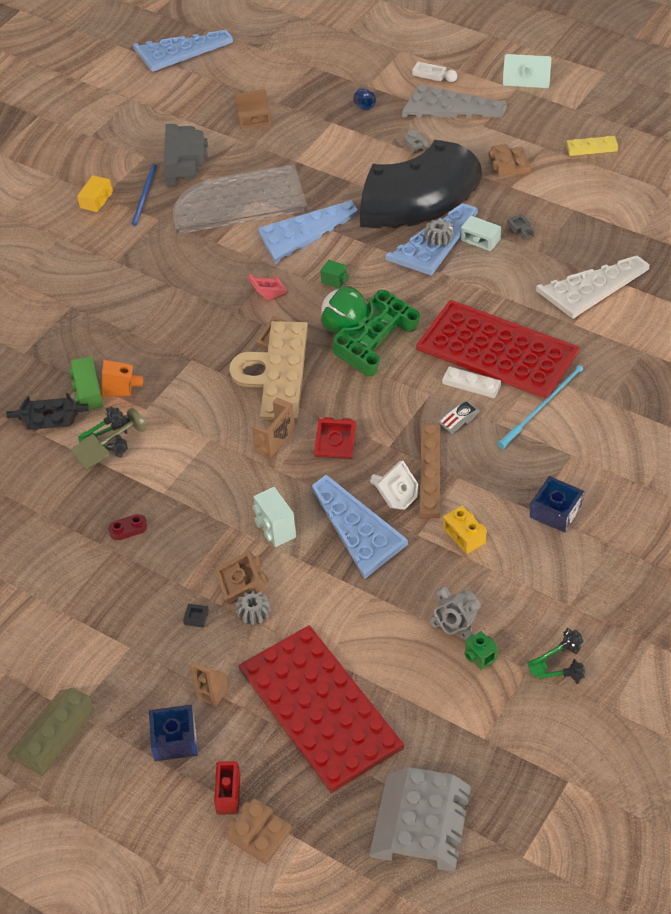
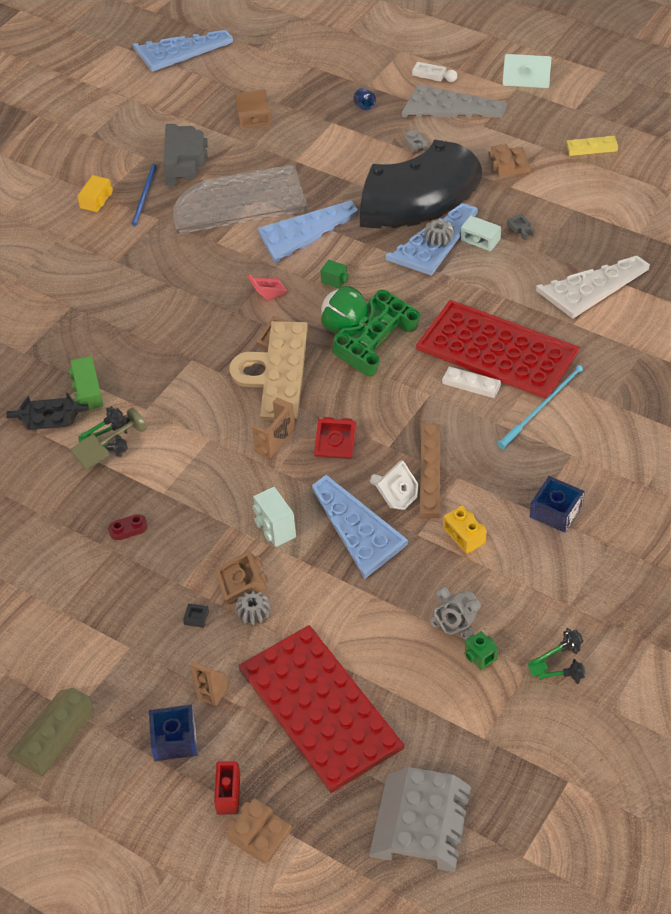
orange torso [102,360,143,397] -> none
slope [438,400,480,435] -> none

